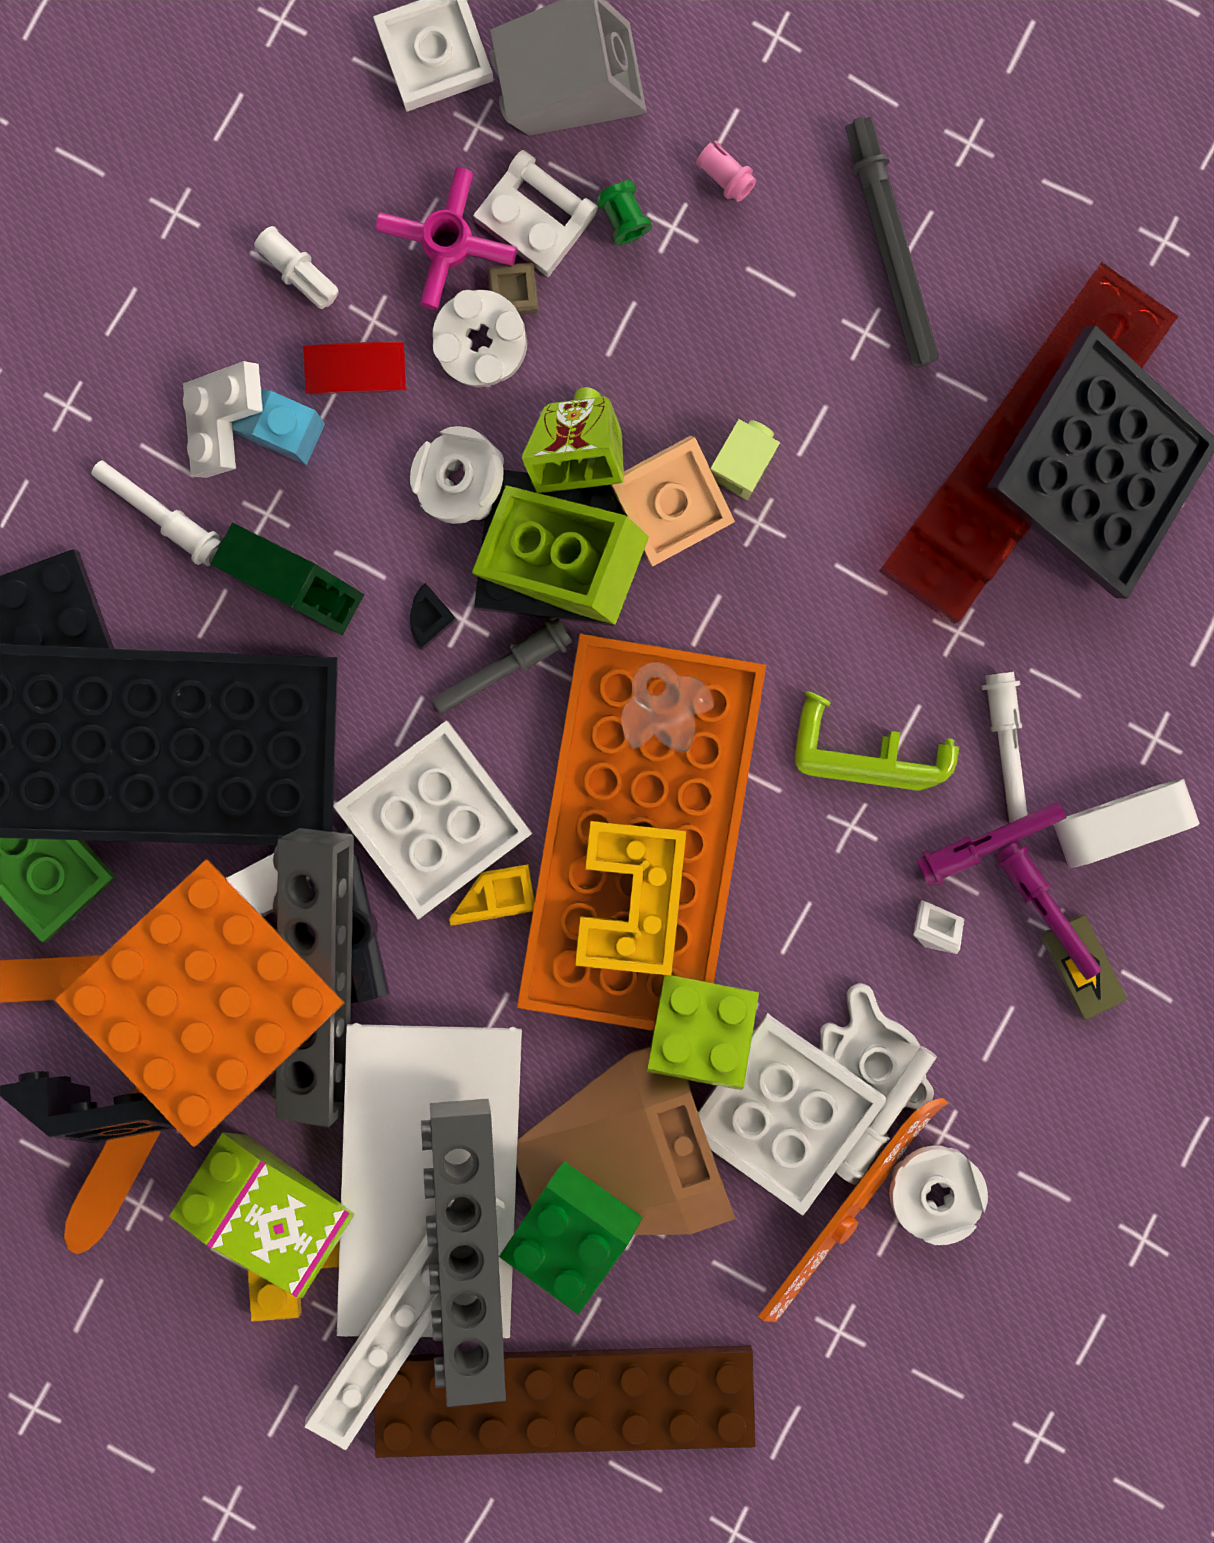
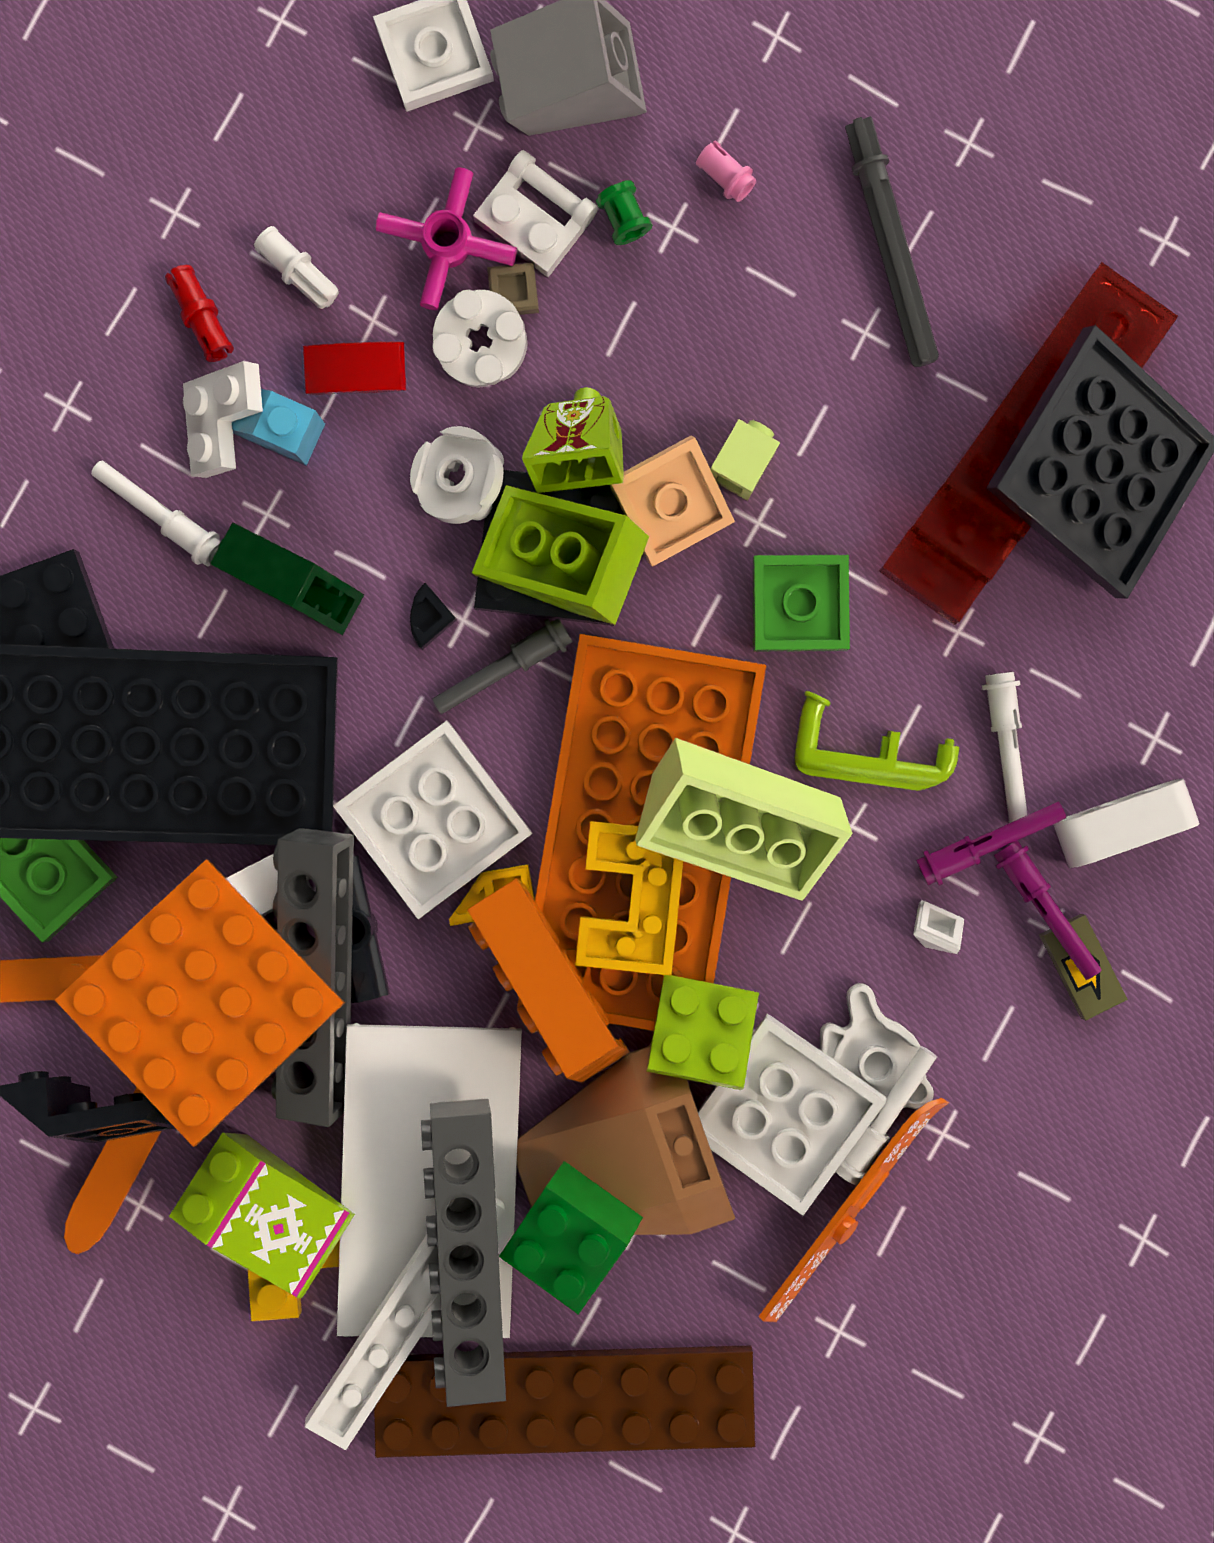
clear plate [622,662,714,752] -> none
white plate [889,1145,988,1245] -> none
none -> red pin [165,265,234,362]
none -> orange wedge [467,878,630,1083]
none -> yellowish green slope [635,738,853,901]
none -> bright green plate [753,555,850,652]

